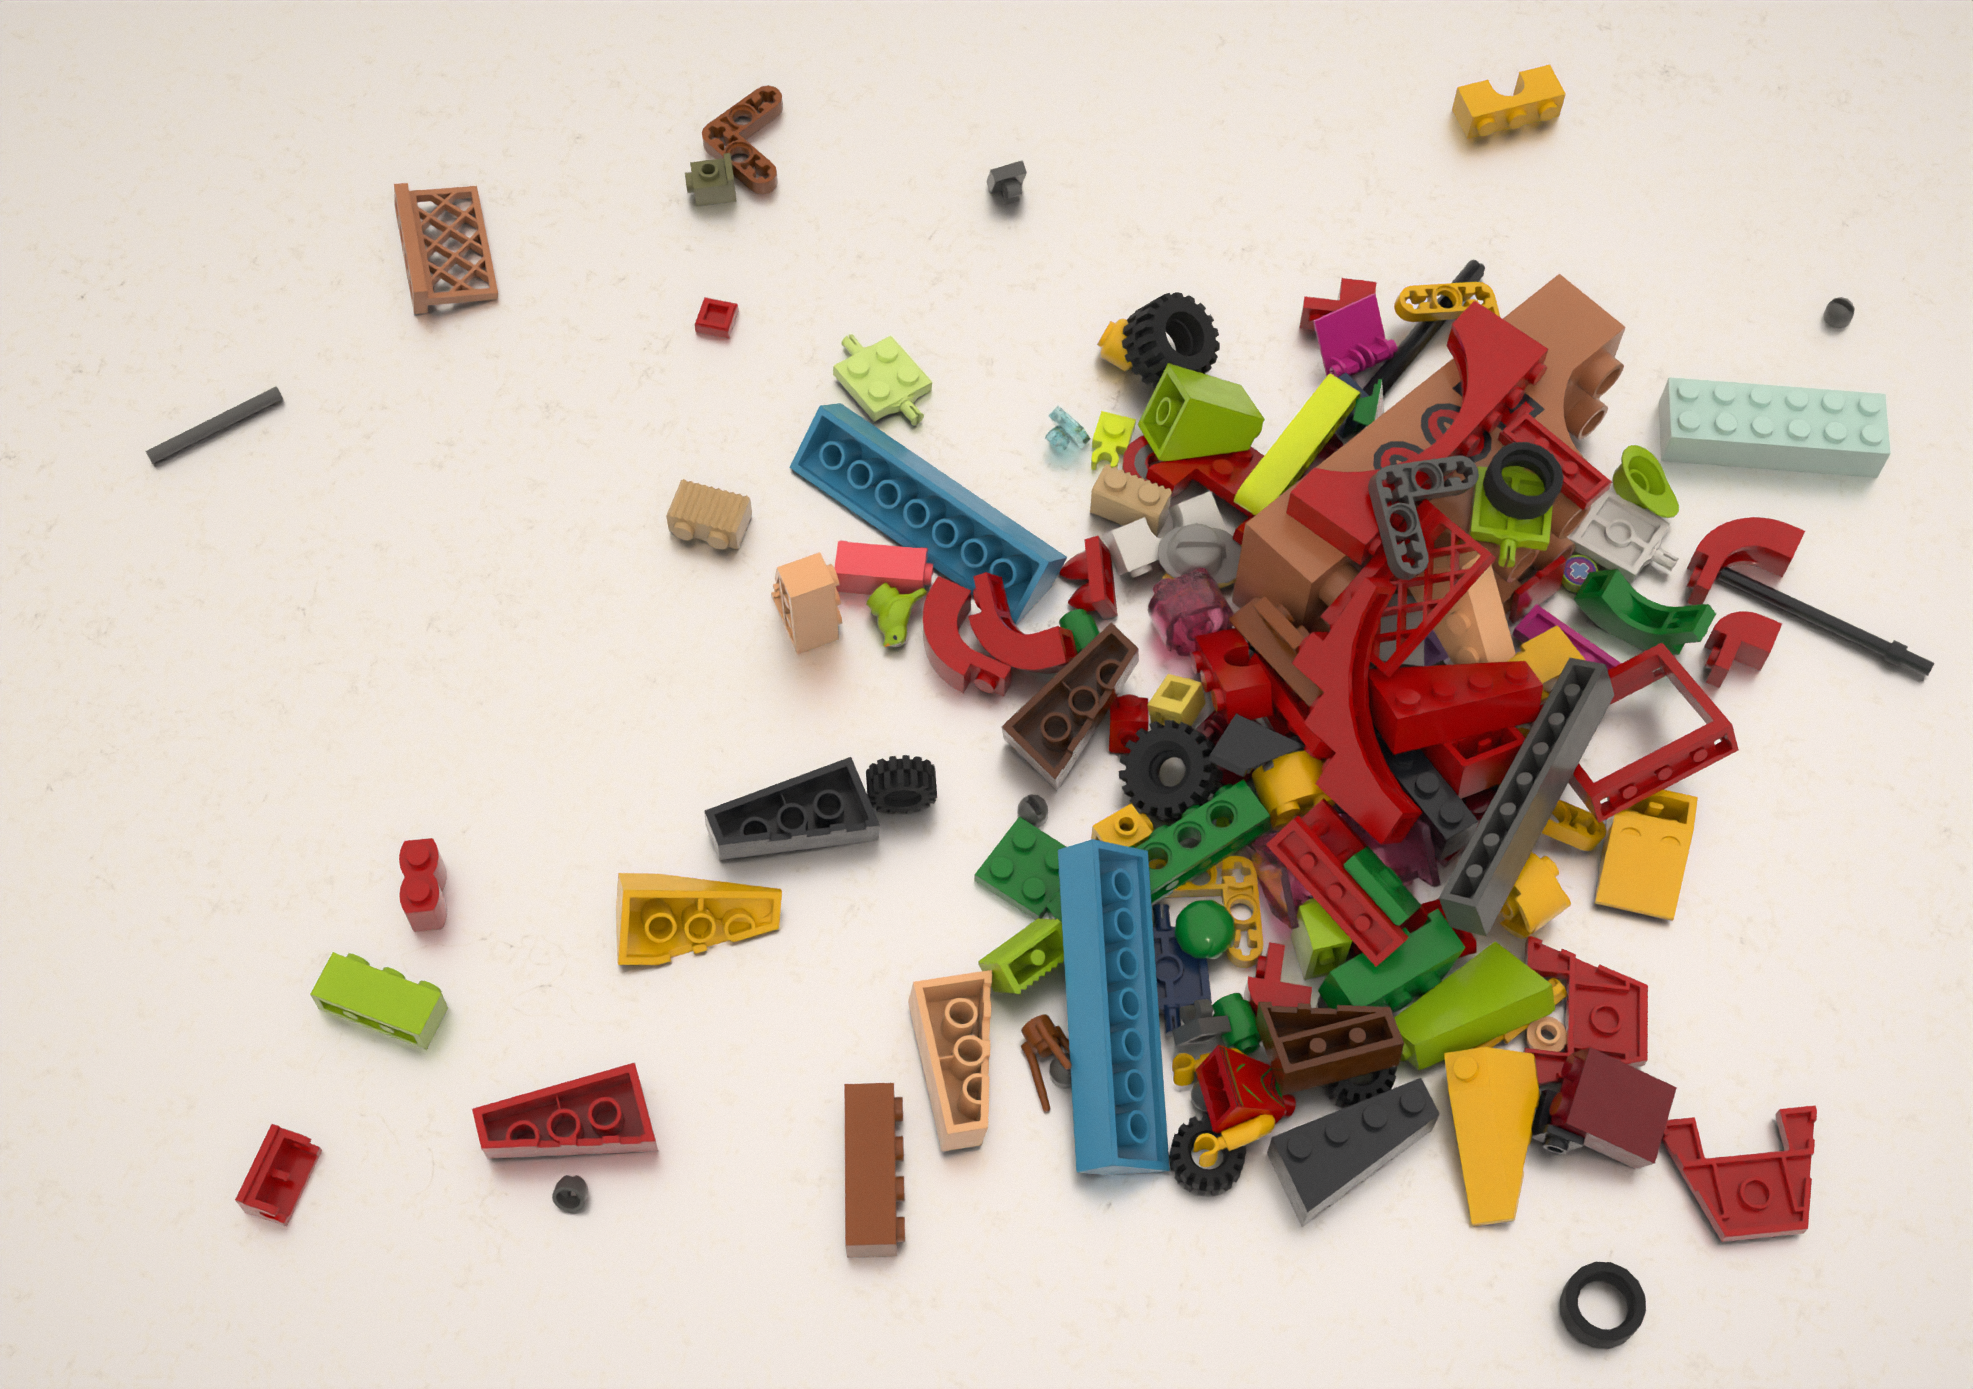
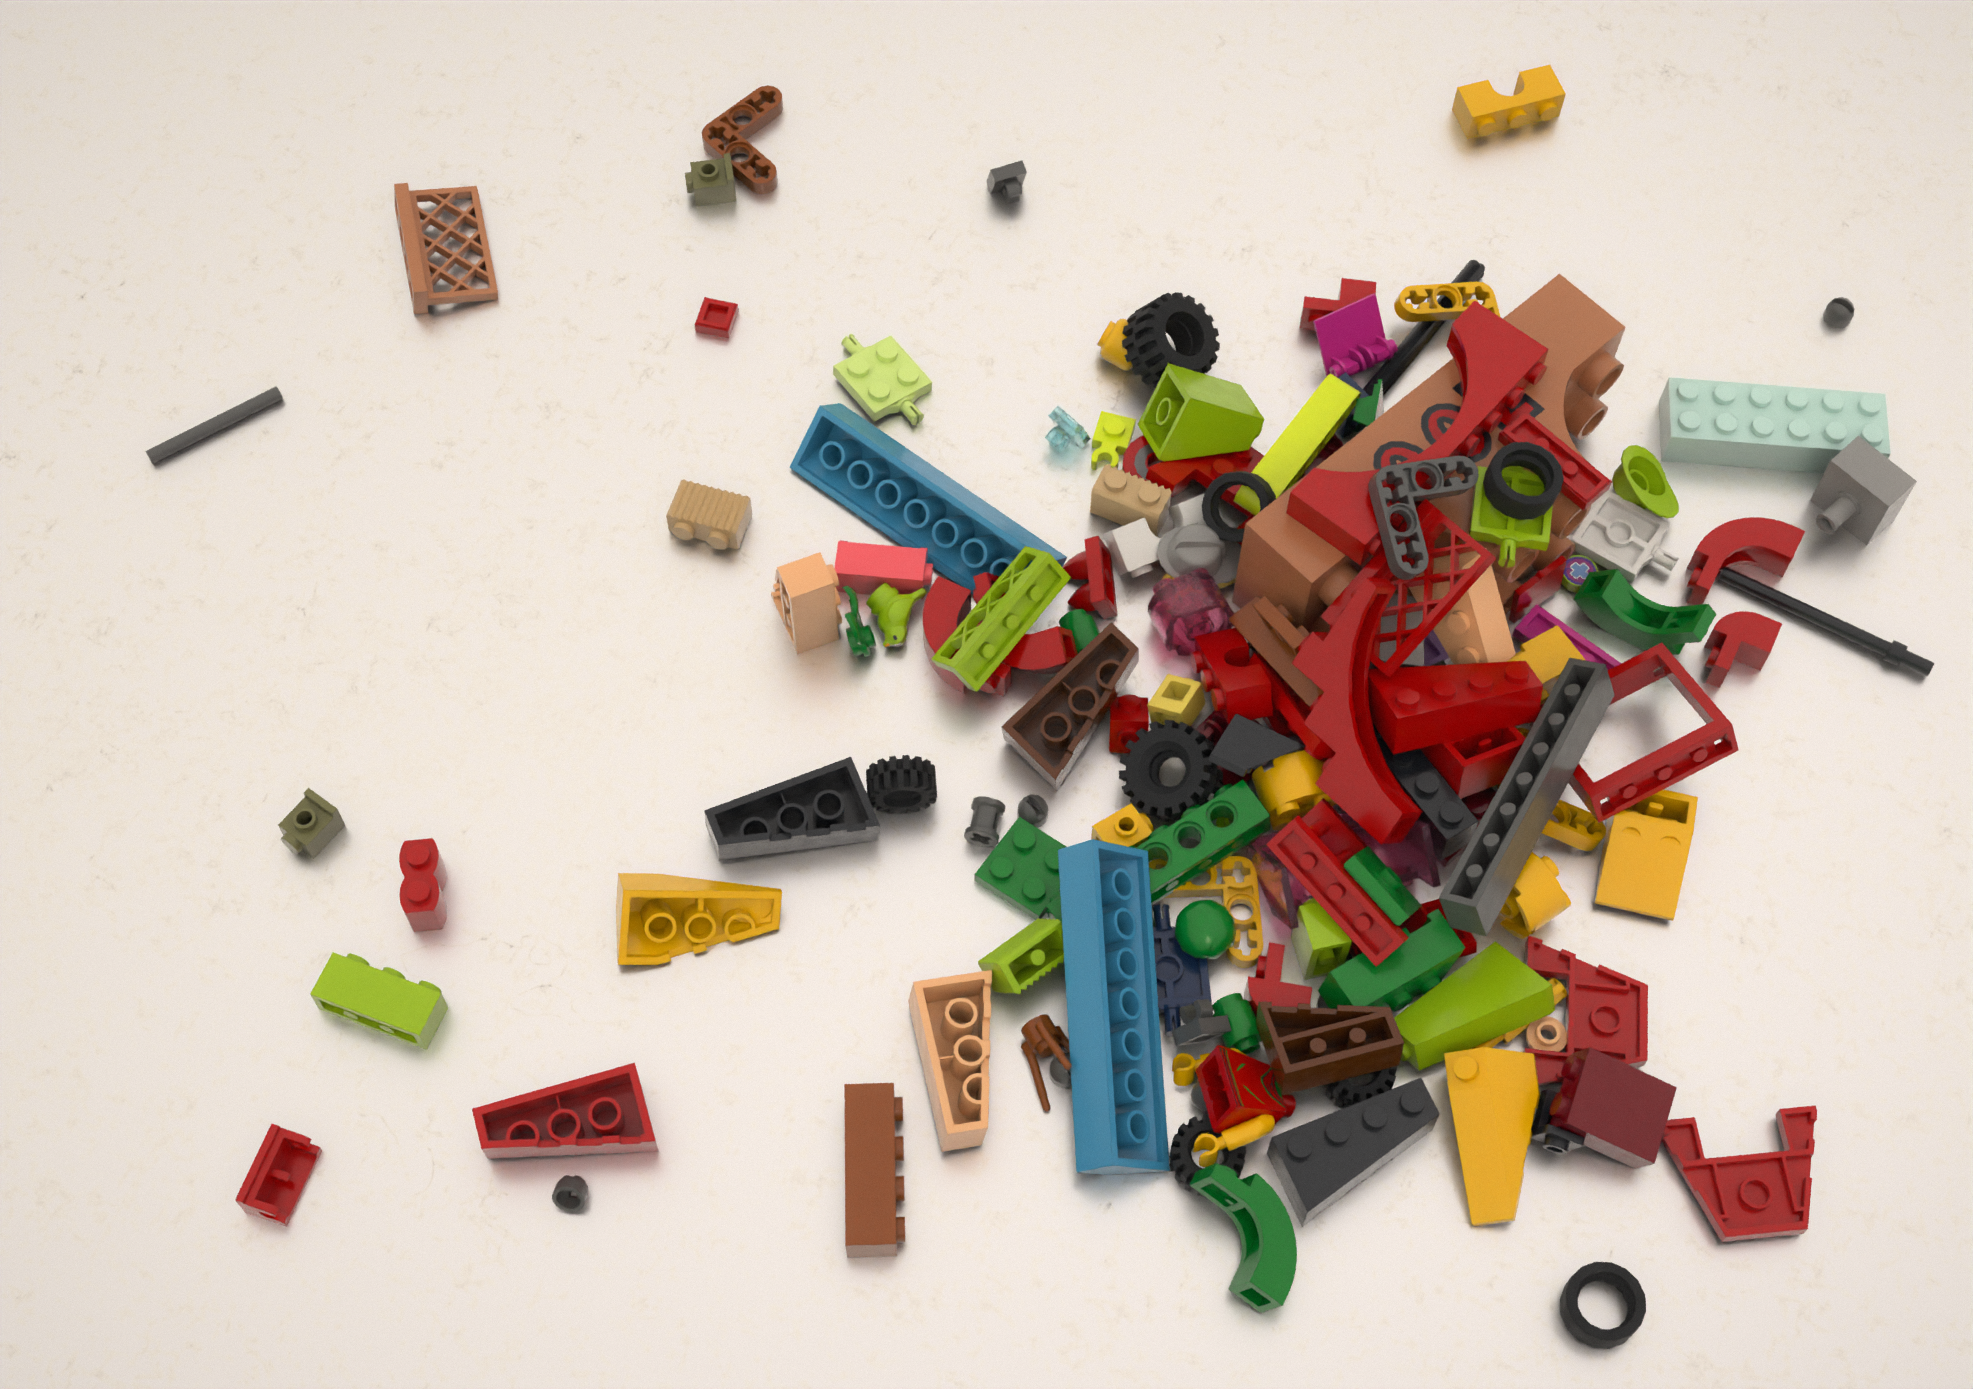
none -> olive brick [278,788,345,859]
none -> green plate [842,586,876,657]
none -> lime fence [931,546,1071,692]
none -> dark grey bush [964,796,1006,847]
none -> green arch [1190,1163,1297,1313]
none -> black tyre [1202,471,1276,543]
none -> light grey brick [1810,435,1917,545]

